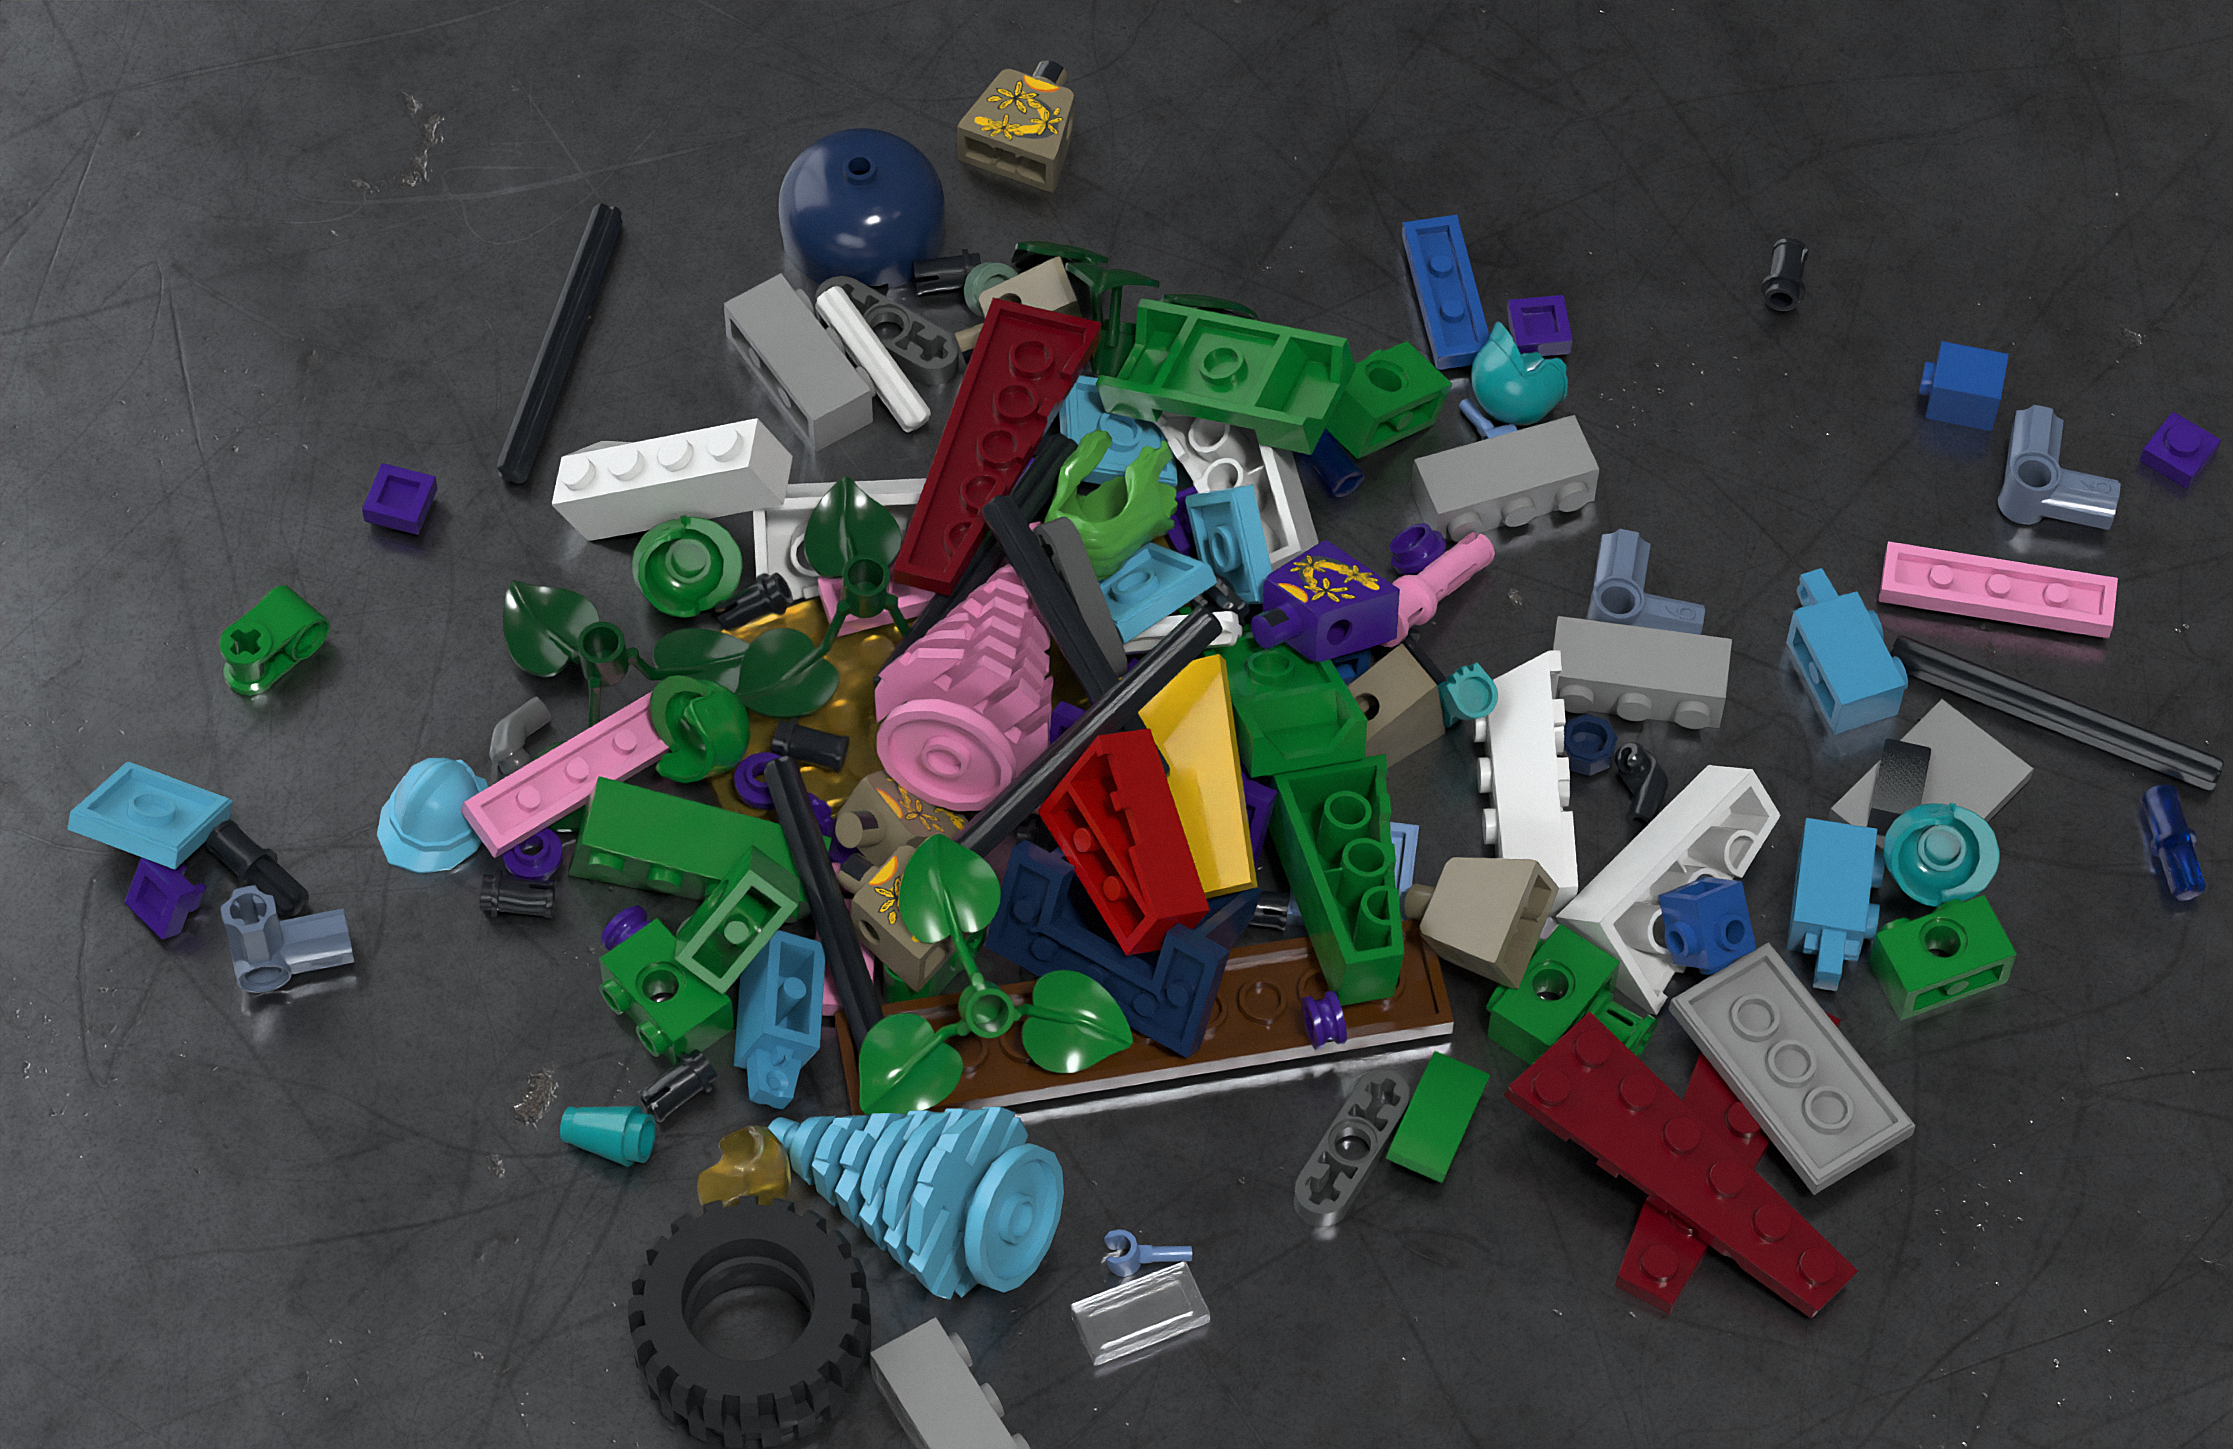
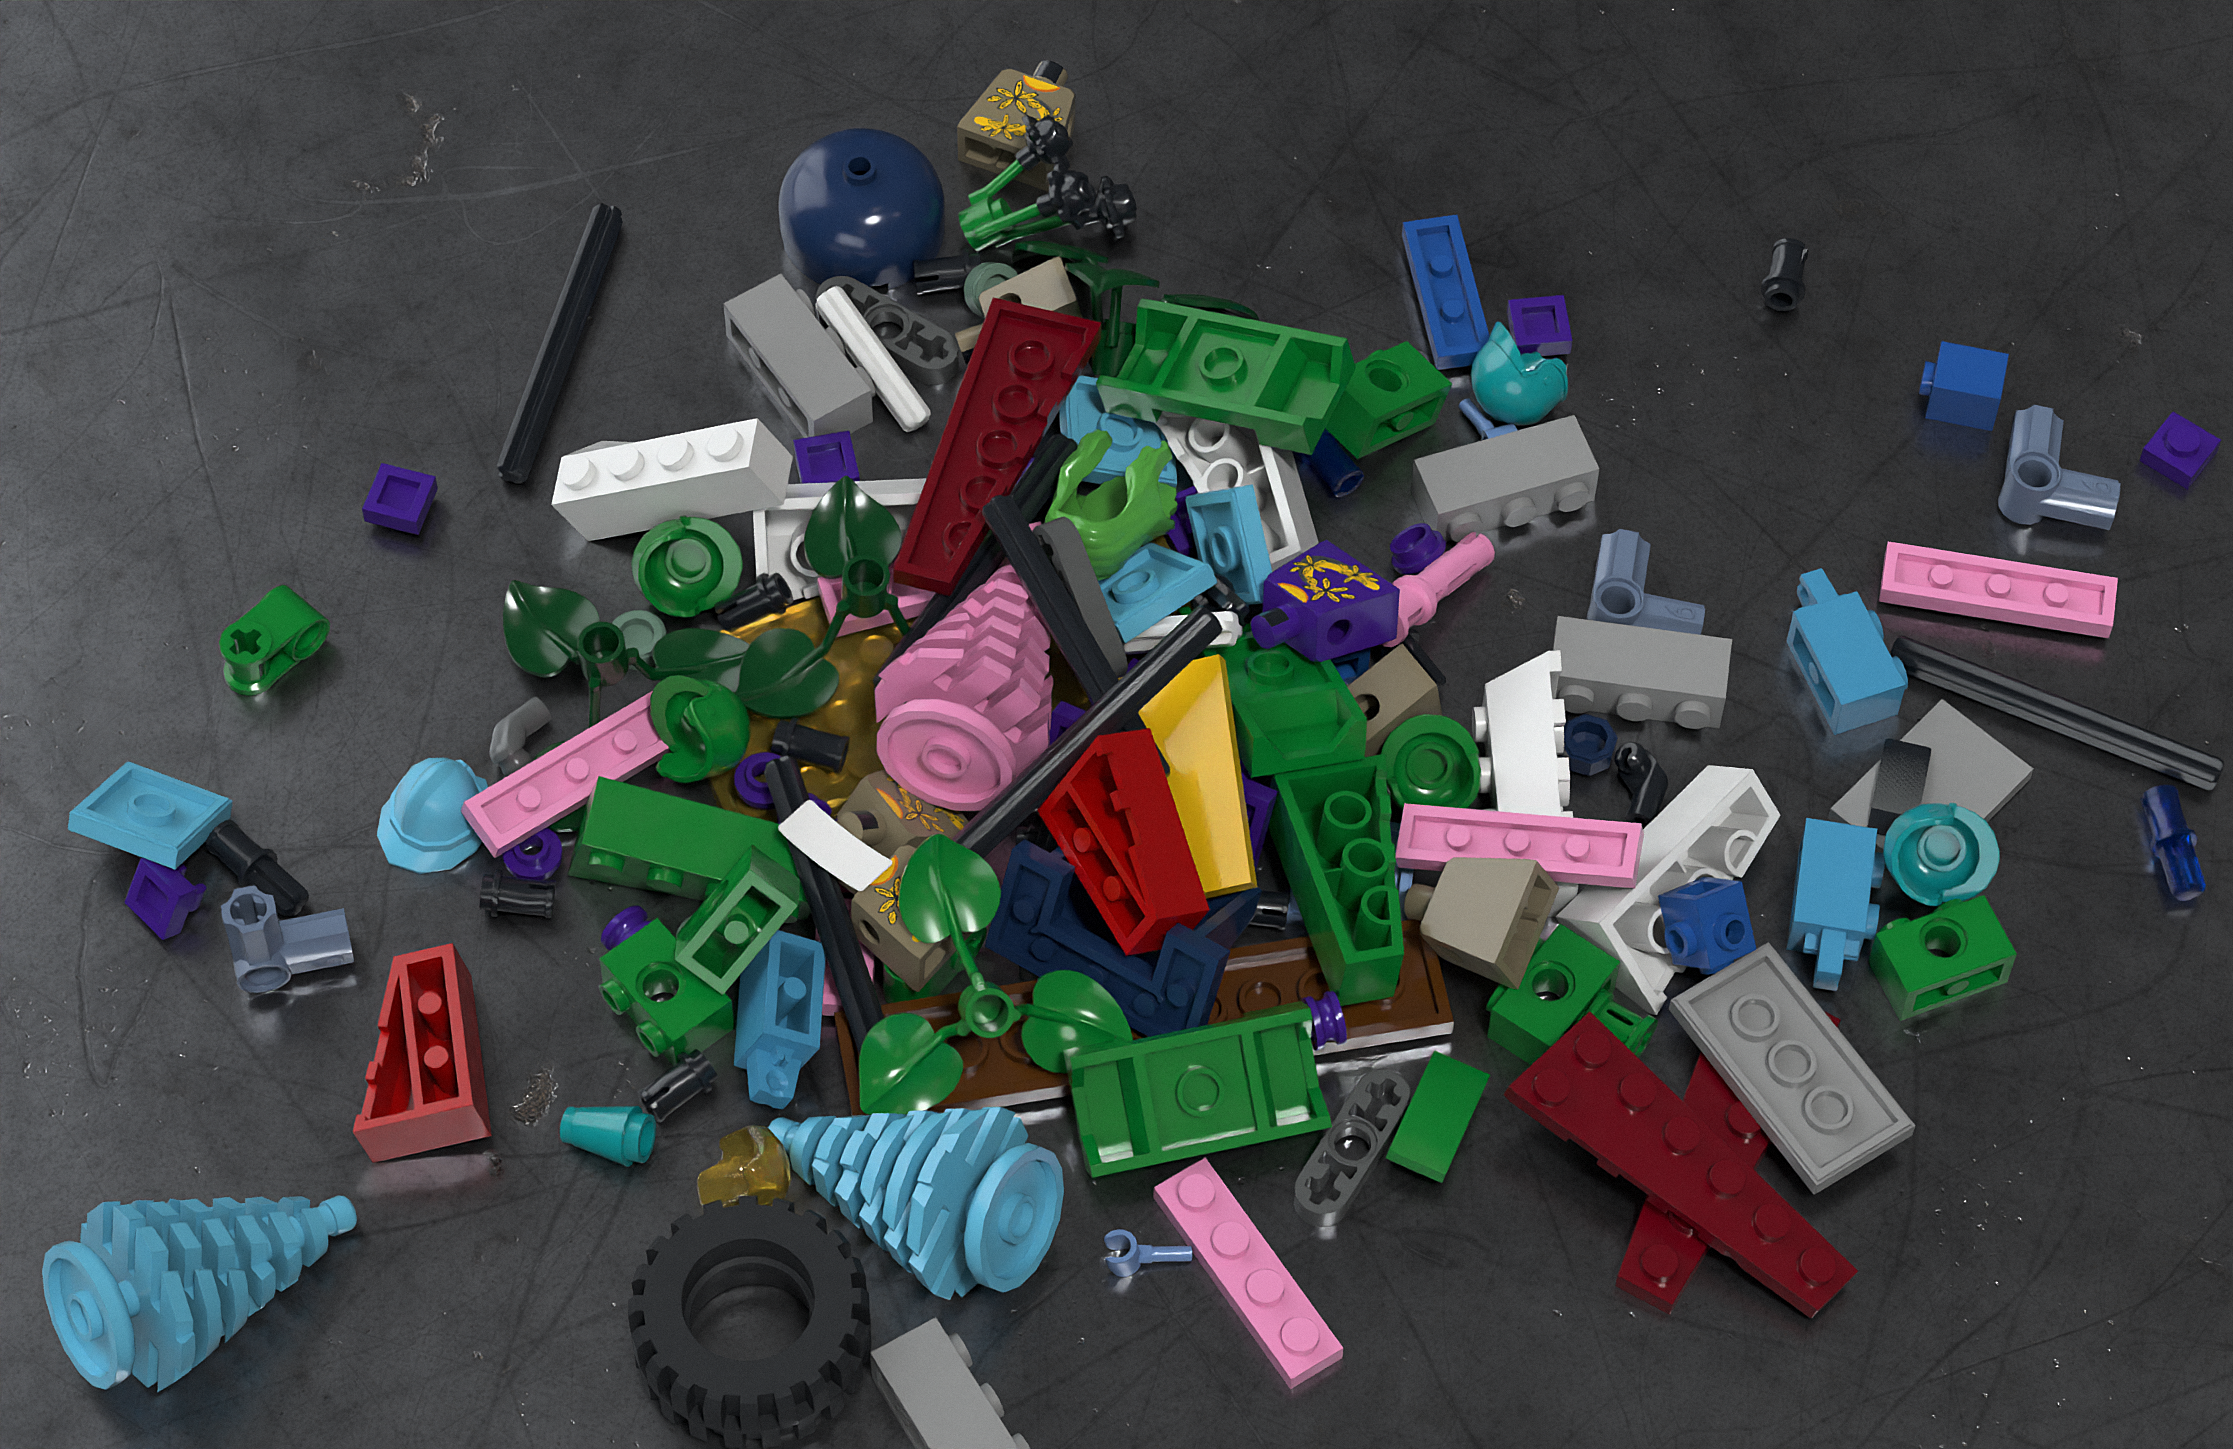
clear tile [1071,1261,1210,1366] -> none
teal piece [1437,662,1498,728] -> none
none -> medium azure plant [42,1195,357,1393]
none -> red wedge [353,943,492,1163]
none -> sand green tile [612,610,666,670]
none -> white sticker [778,800,892,891]
none -> dark purple plate [793,431,860,484]
none -> black plant [958,114,1137,252]
none -> green piece [1063,1001,1332,1178]
none -> bright pink plate [1153,1157,1343,1389]
none -> green helmet [1381,714,1482,813]
none -> bright pink plate [1395,803,1644,888]

